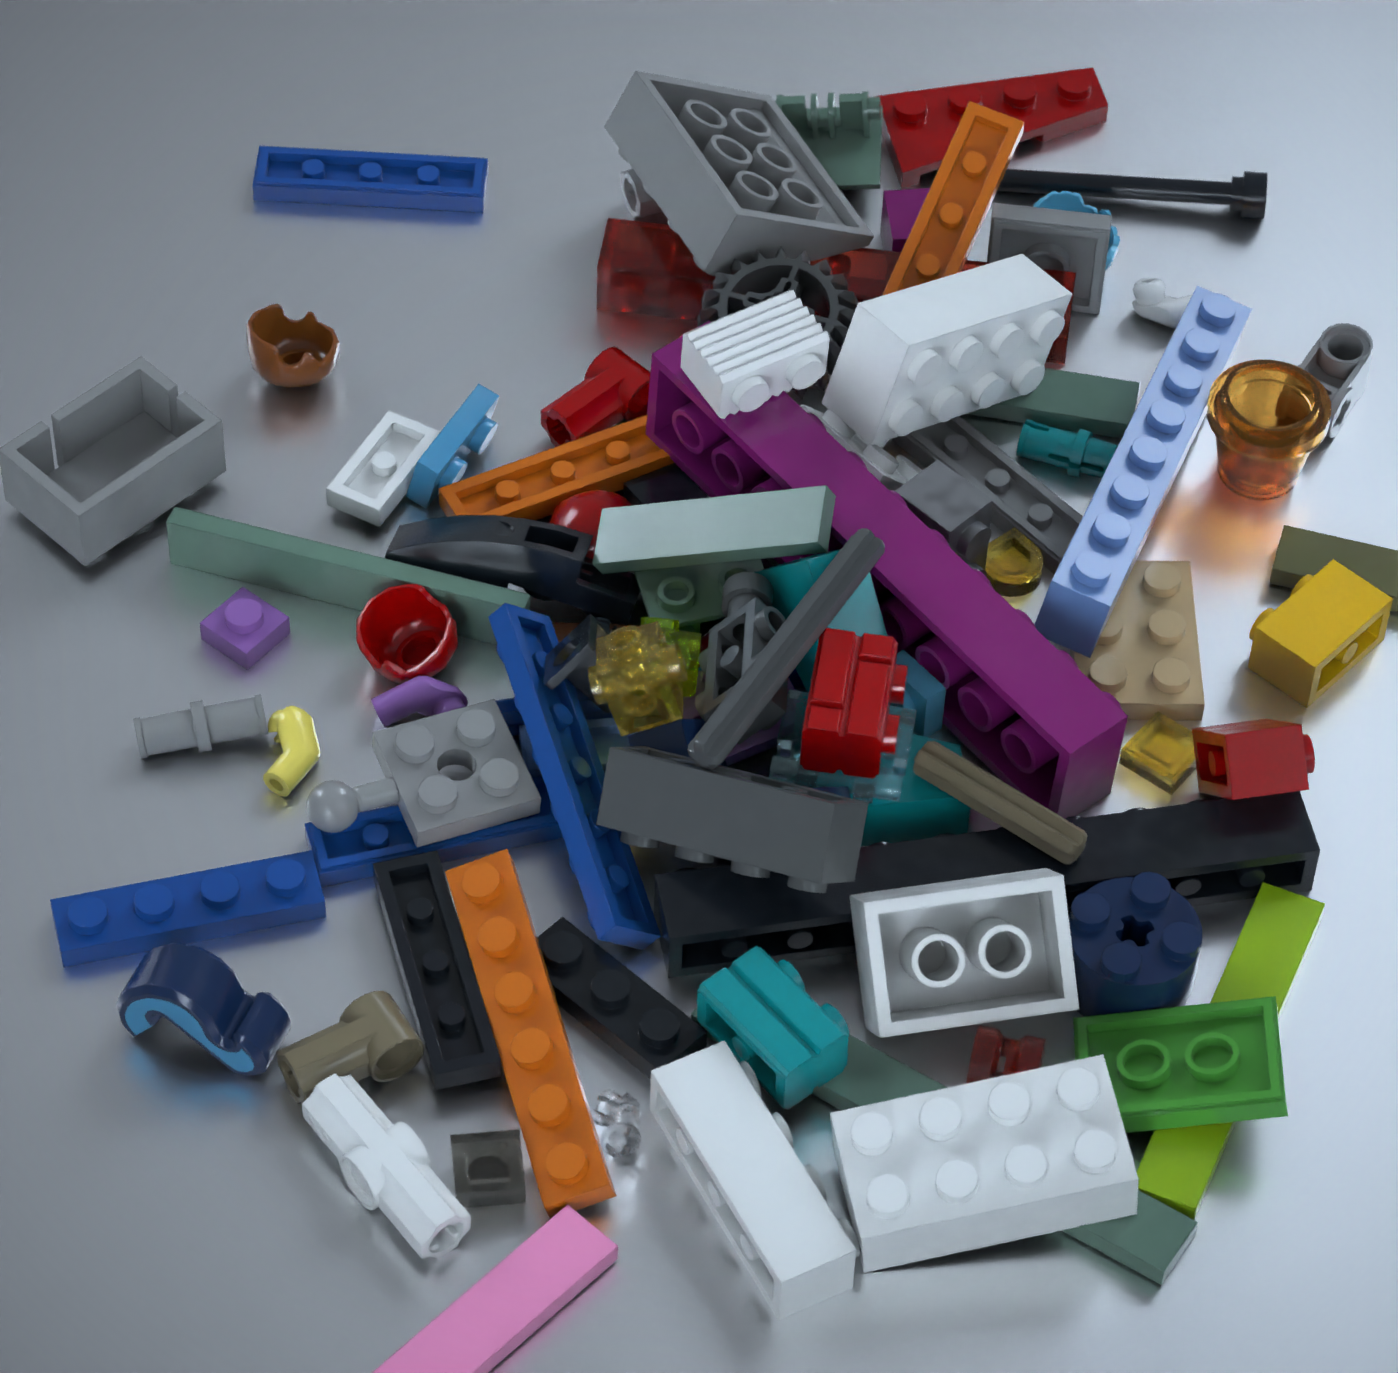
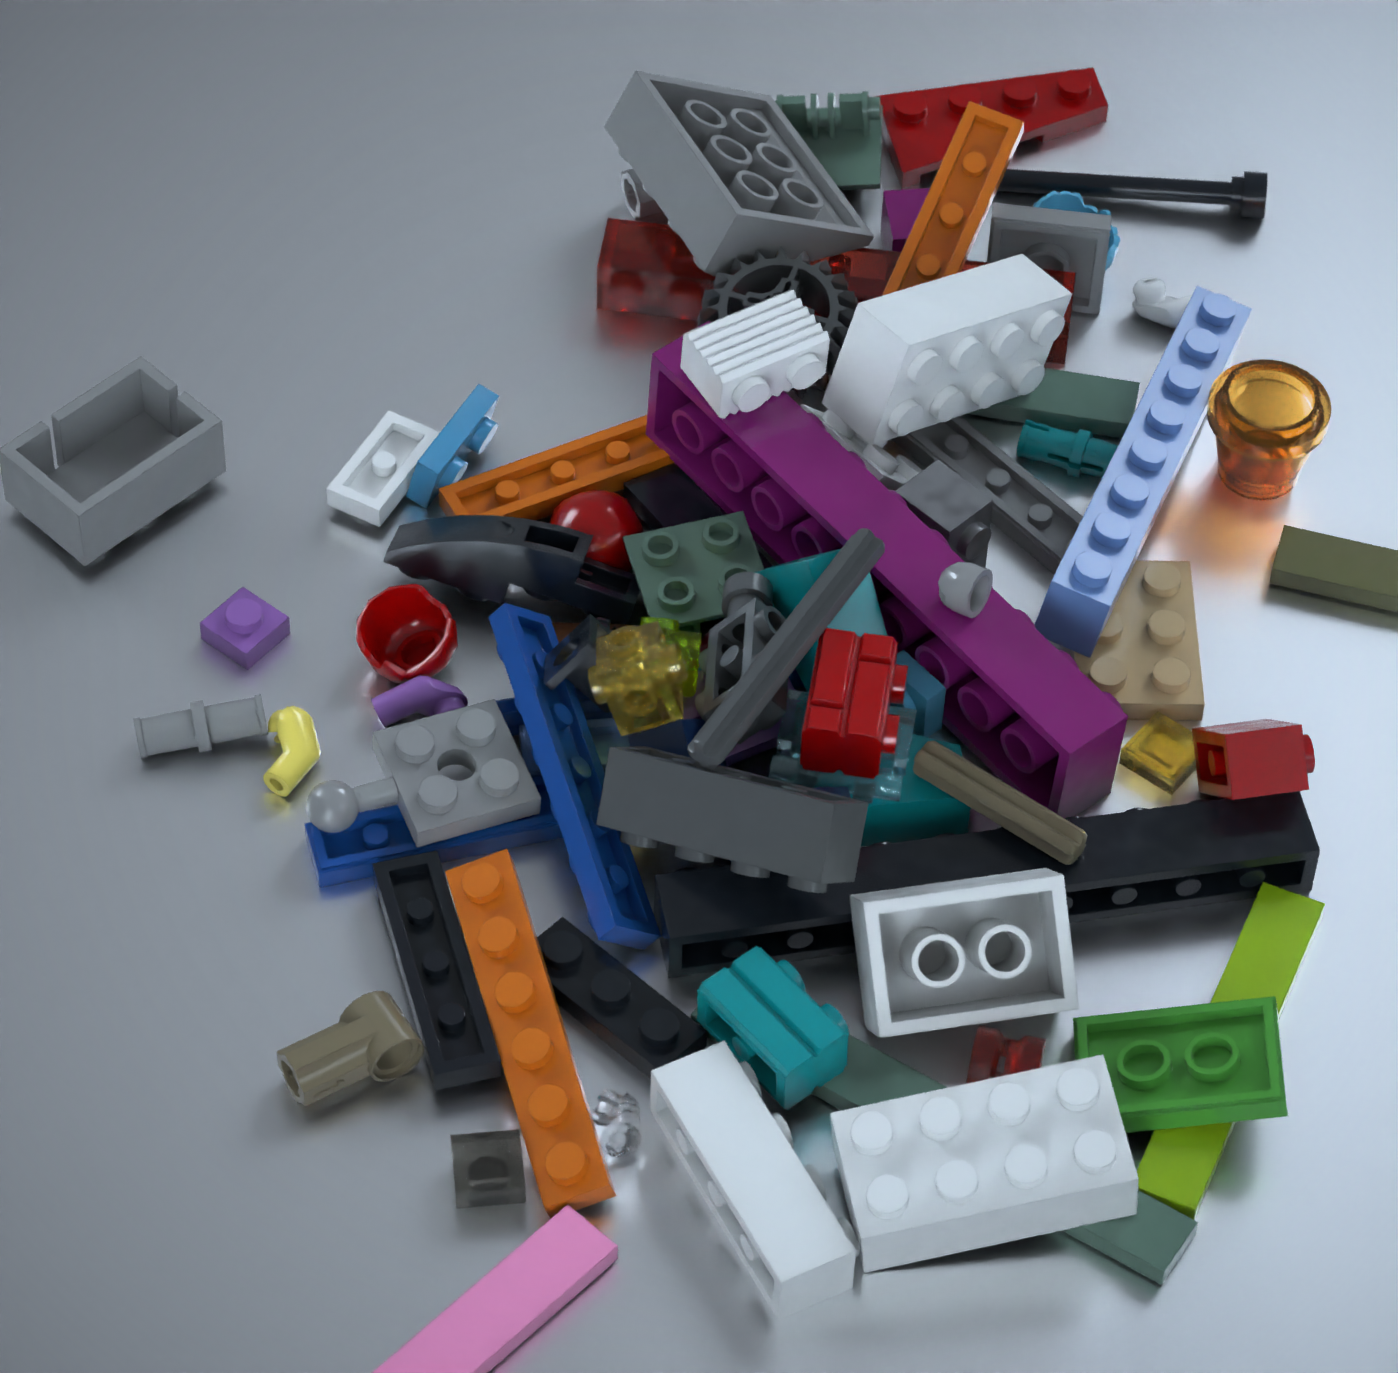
blue plate [50,850,326,968] -> none
dark blue animal [116,943,291,1076] -> none
sand green tile [166,507,530,645] -> none
dark orange hair [246,304,340,388] -> none
blue tile [252,146,488,213] -> none
white piece [302,1073,471,1259] -> none
red piece [541,347,650,447] -> none
tile [593,485,836,574] -> none
clear yellow tile [984,527,1043,597] -> none
dark blue brick [1069,872,1203,1017] -> none
yellow brick [1248,559,1393,708] -> none
light grey piece [1276,323,1373,438] -> none
none -> light grey hinge [938,562,993,618]

